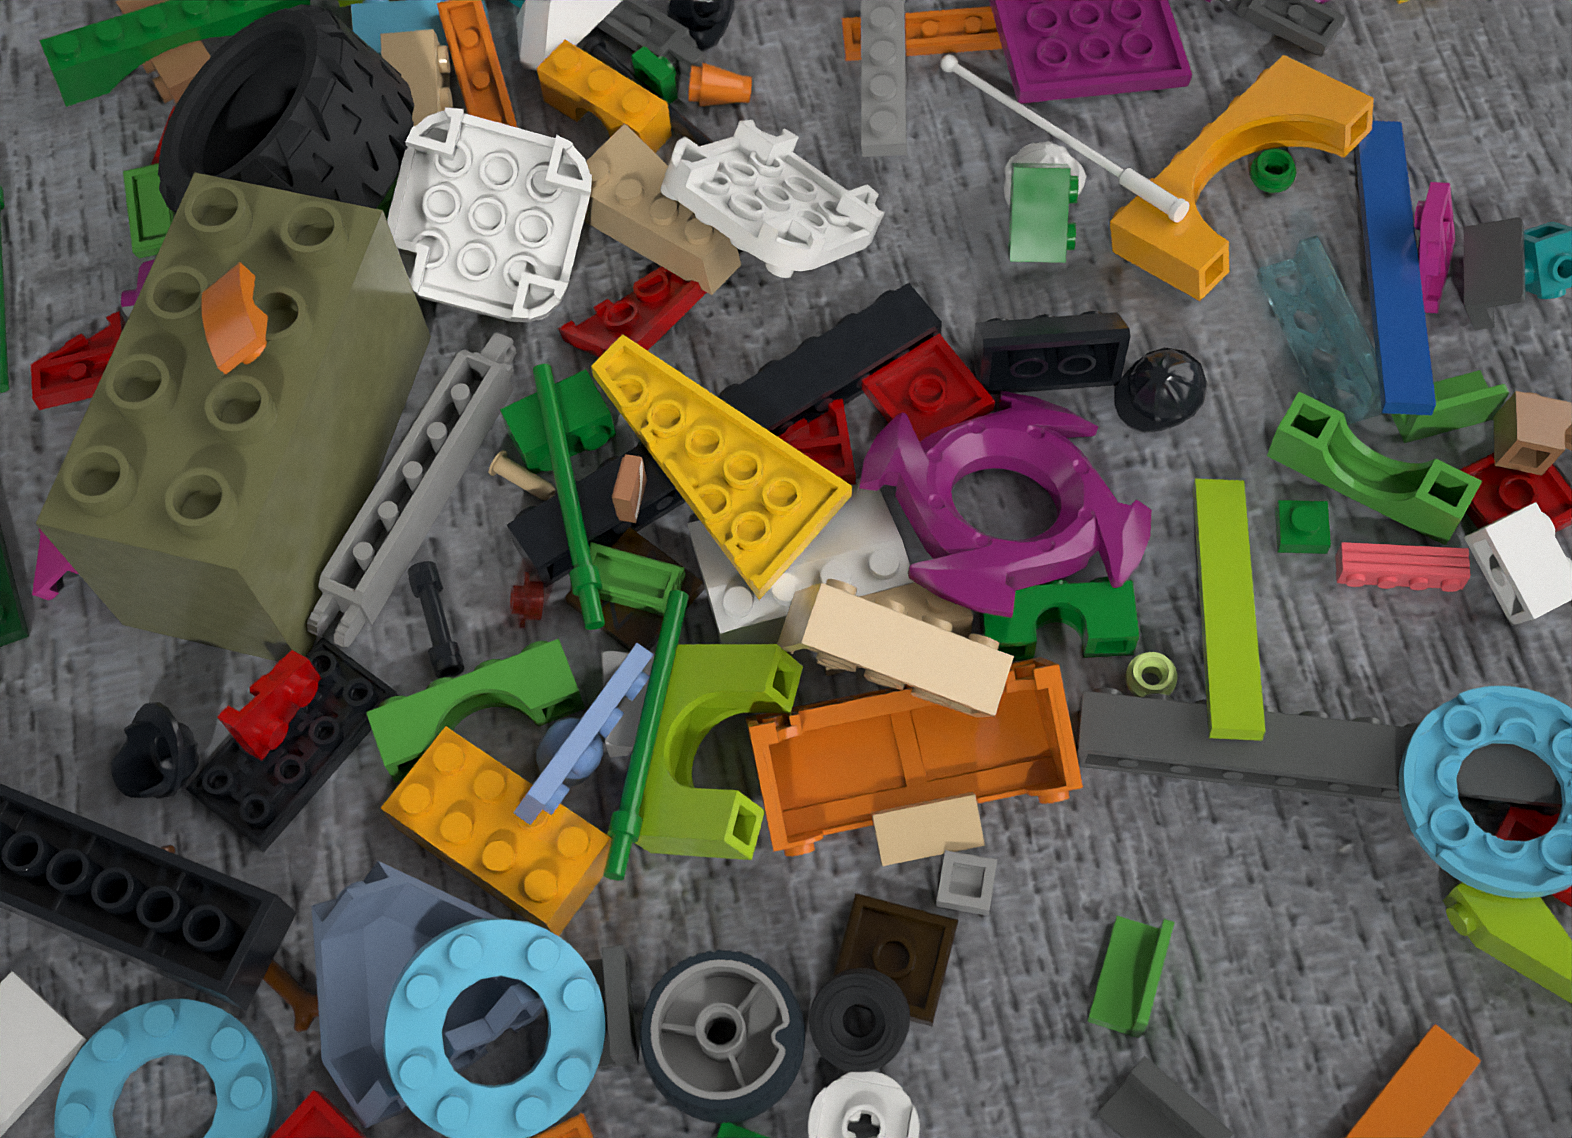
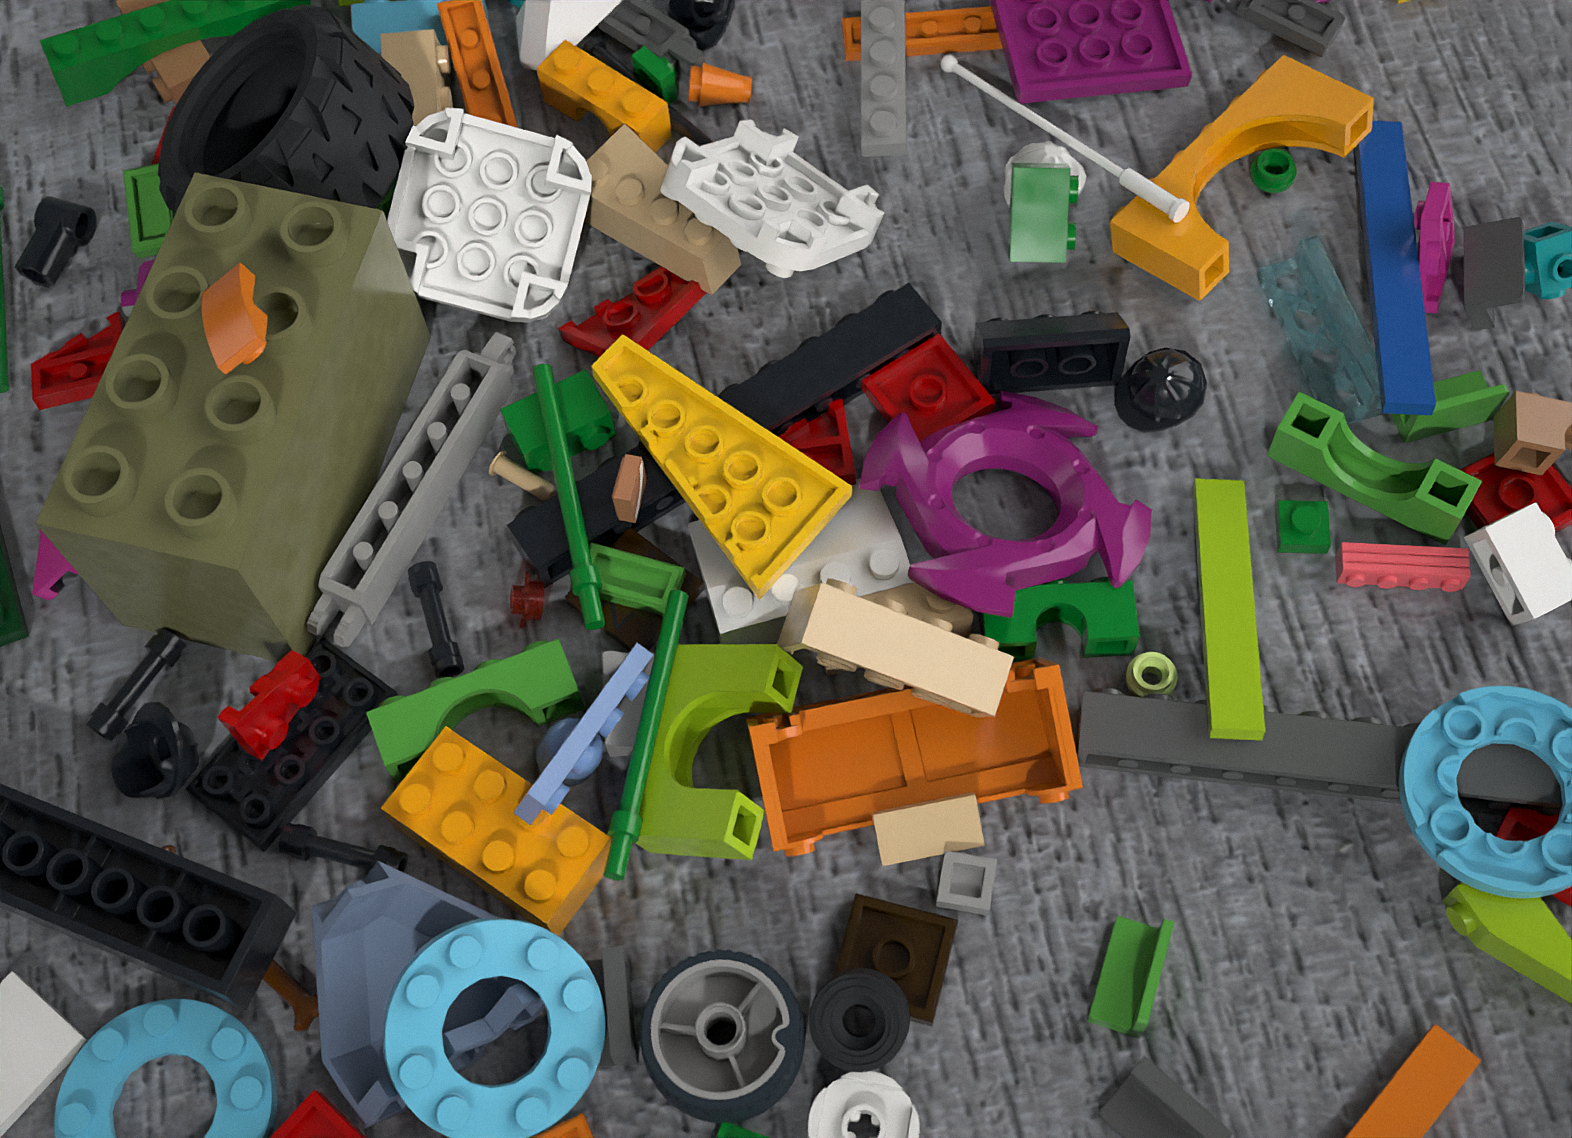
none -> black piece [15,196,97,288]
none -> black bar [86,628,186,742]
none -> black bar [279,823,408,873]

